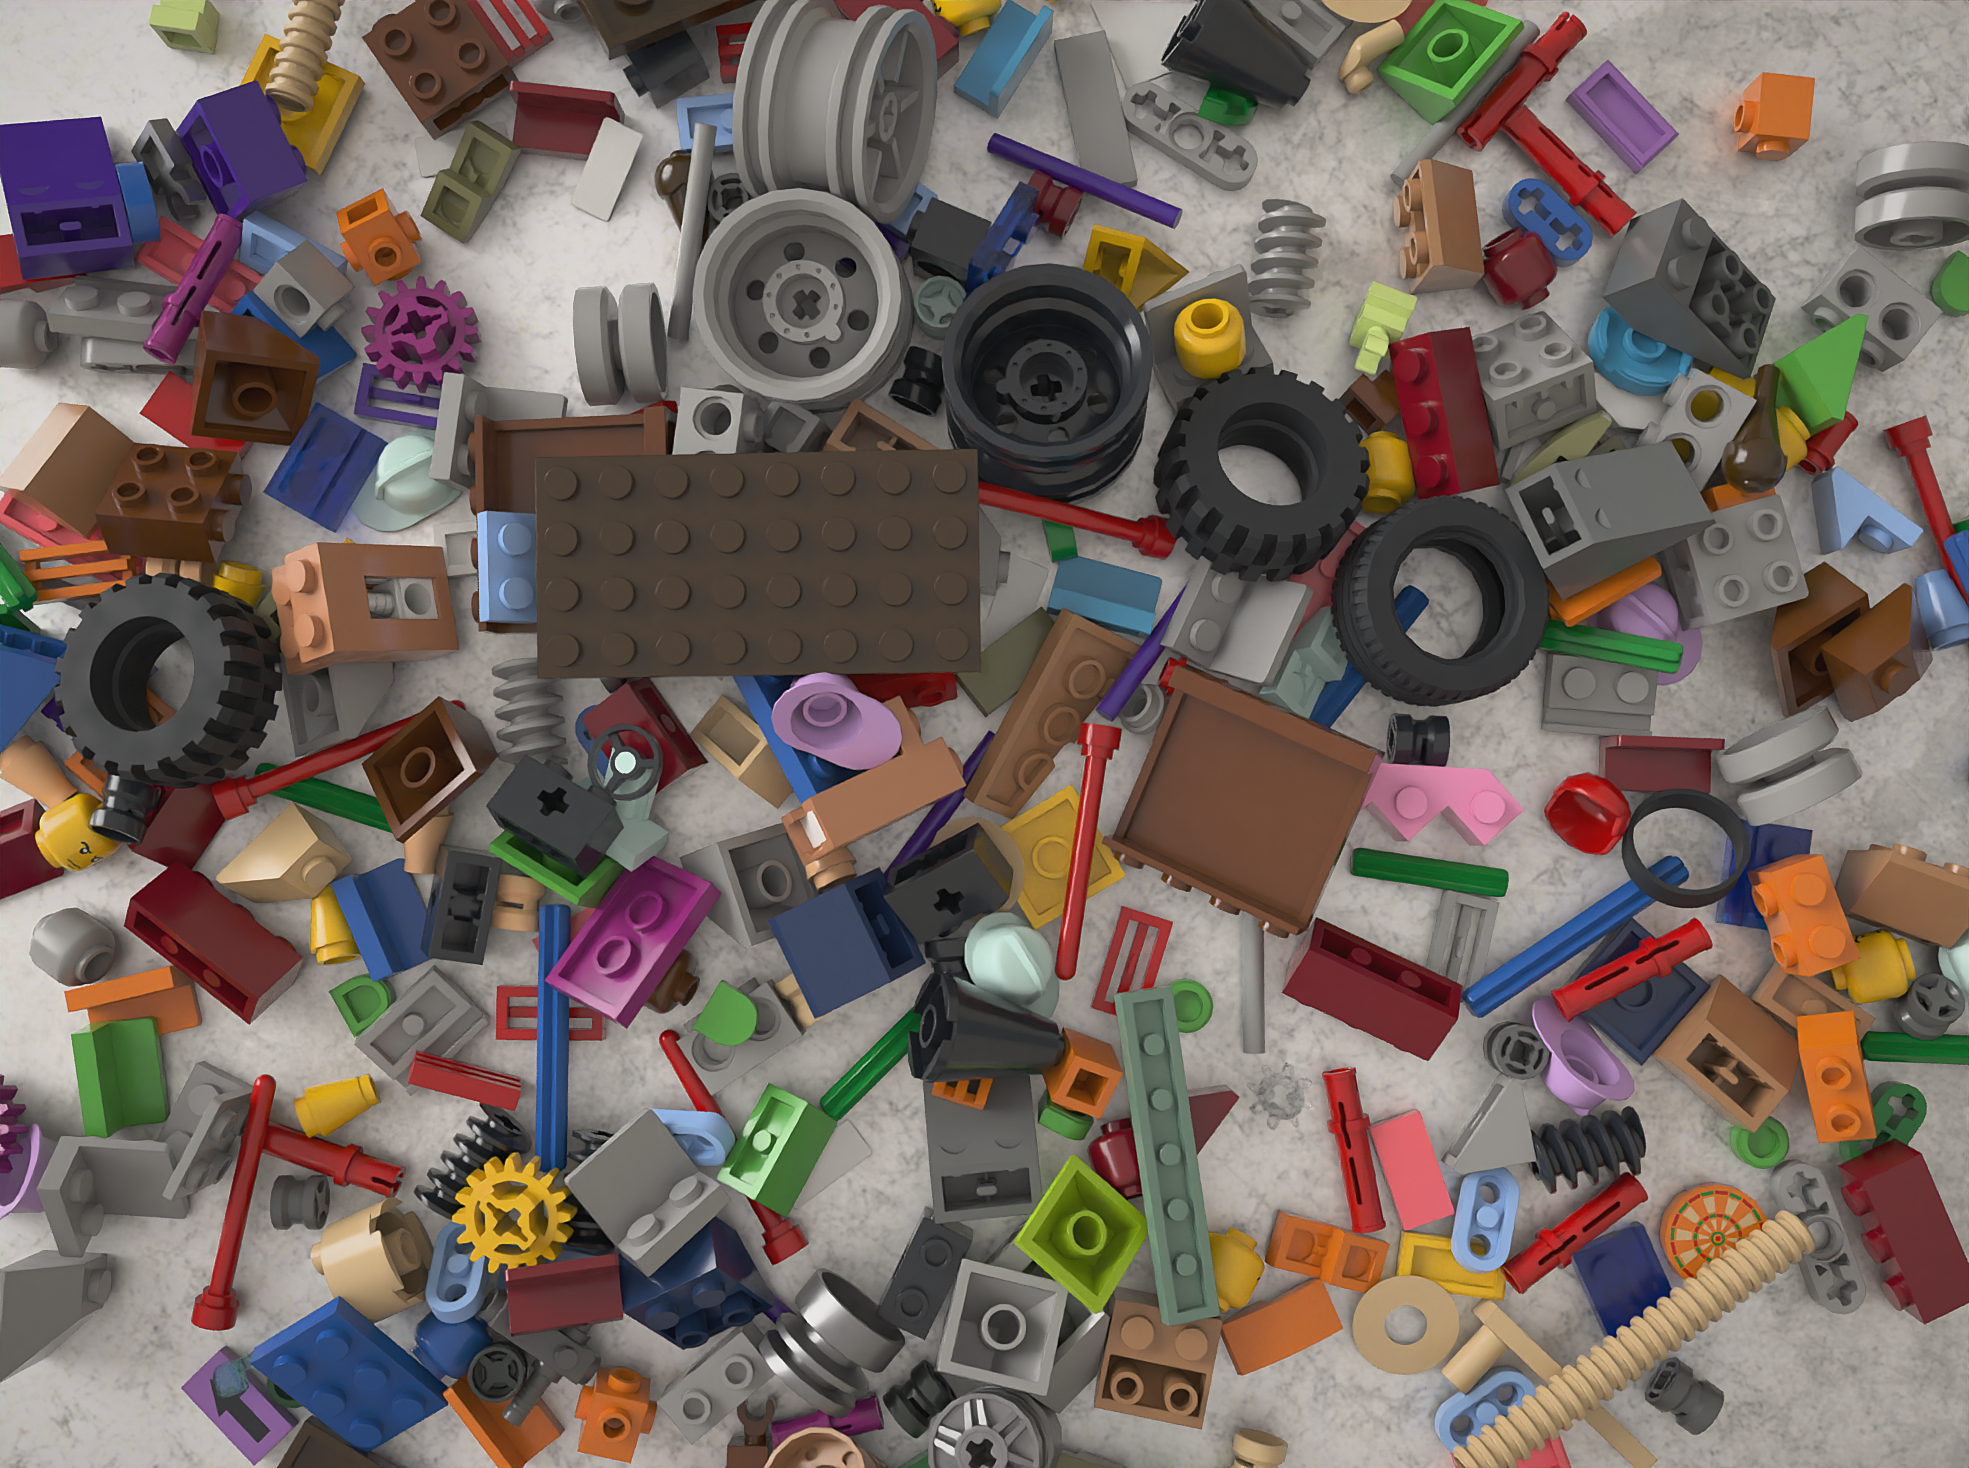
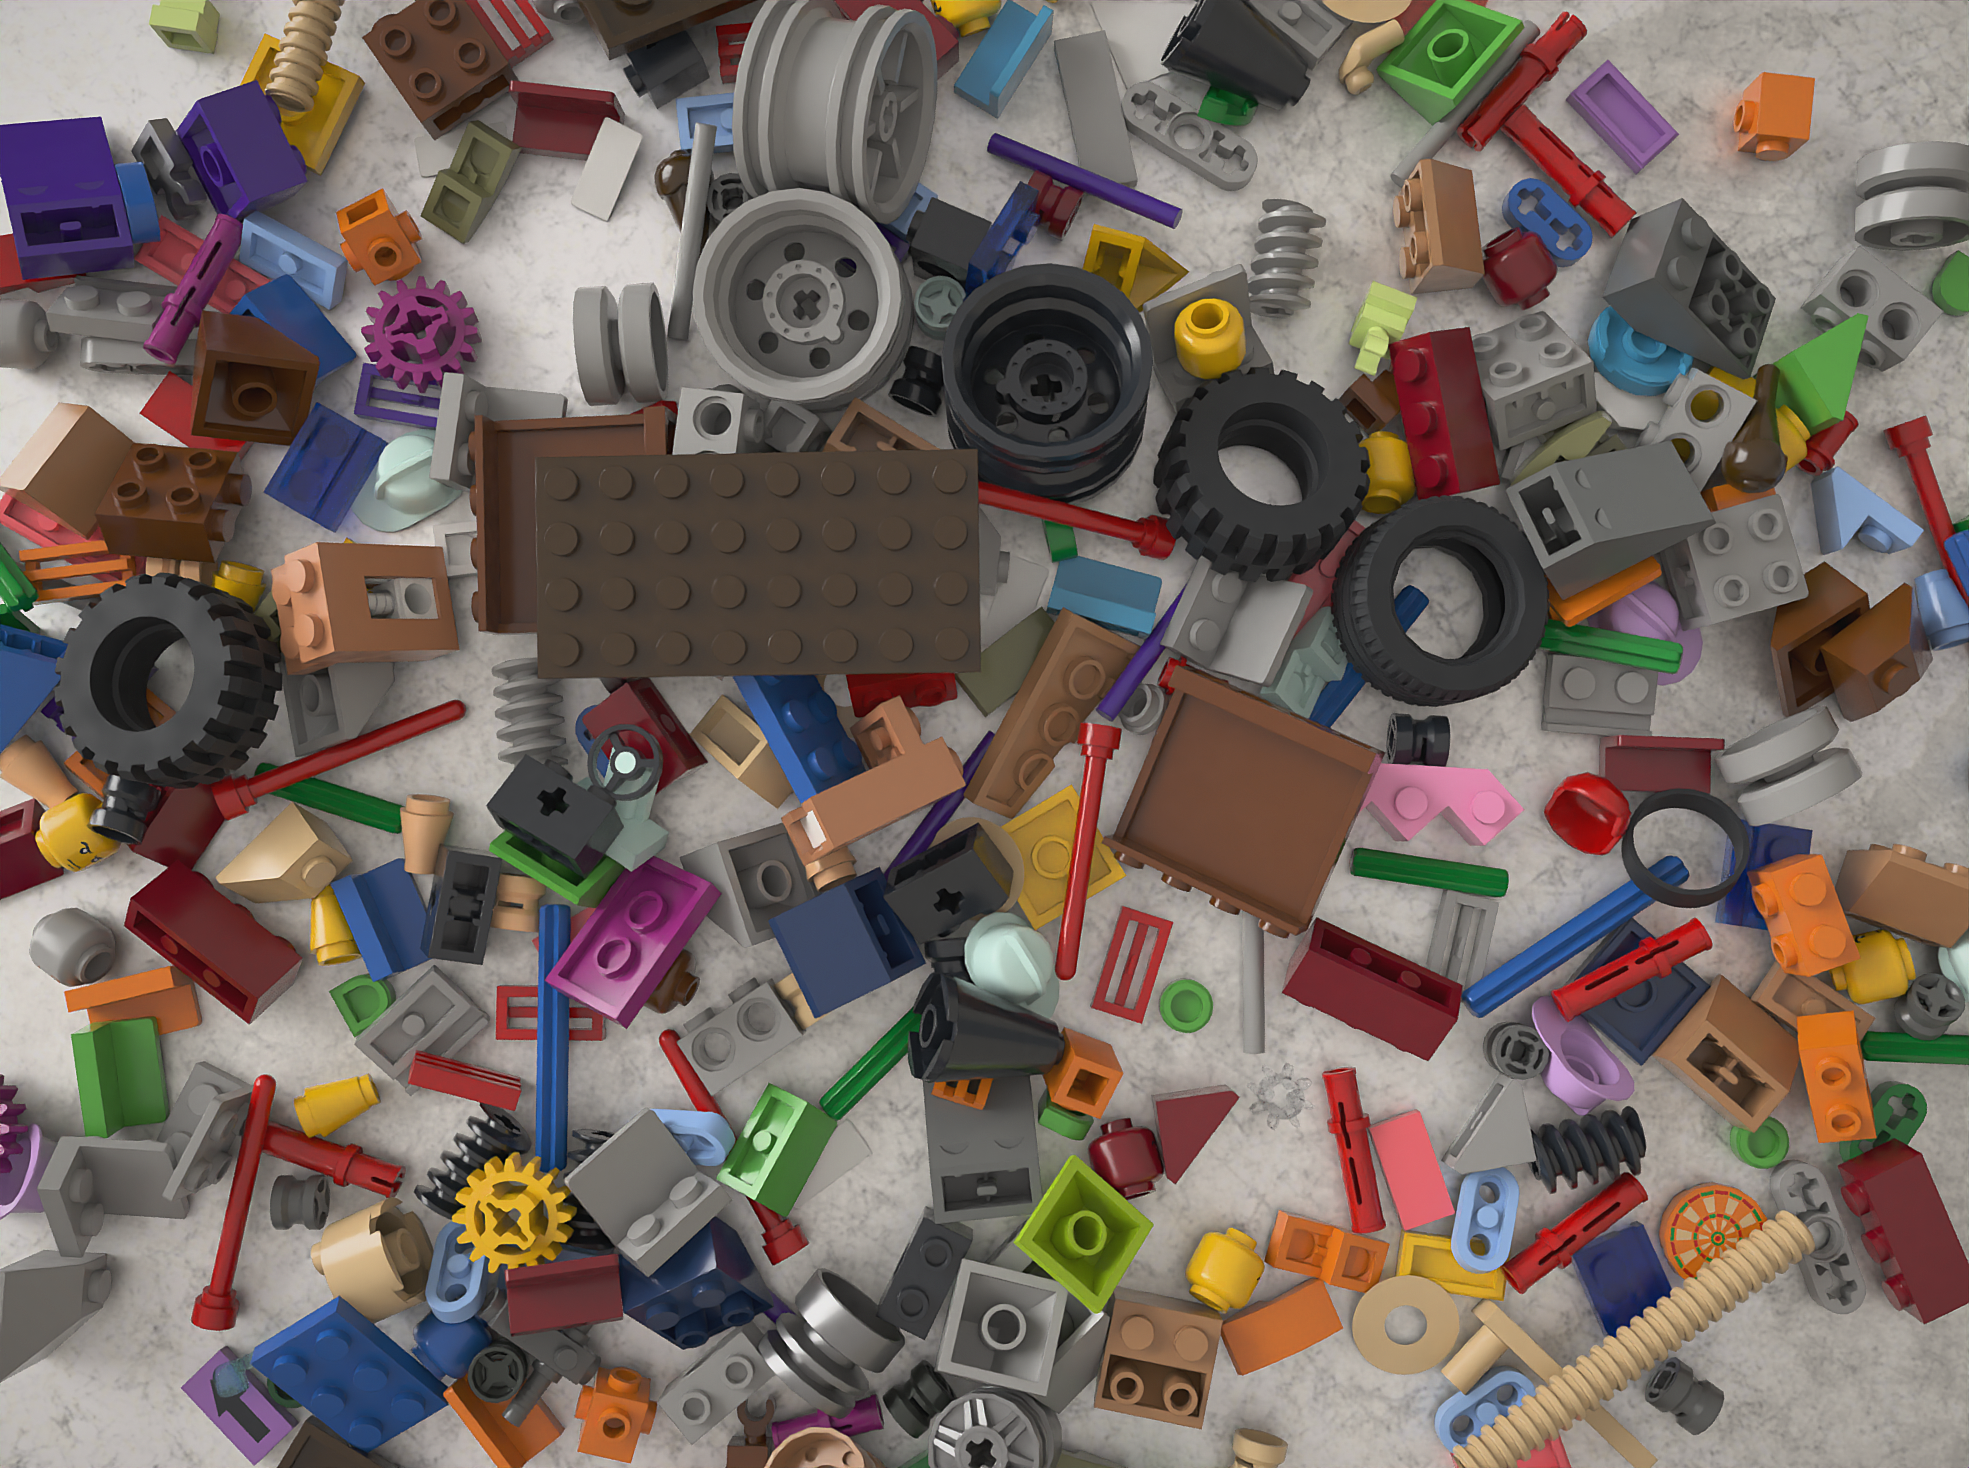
light grey brick [253,239,355,339] -> none
reddish brown slope [362,696,498,844] -> none
light blue plate [477,511,537,624] -> none
bright green tile [692,980,759,1046] -> none
lavender piece [771,672,902,770] -> none
sand green plate [1114,986,1220,1327] -> none

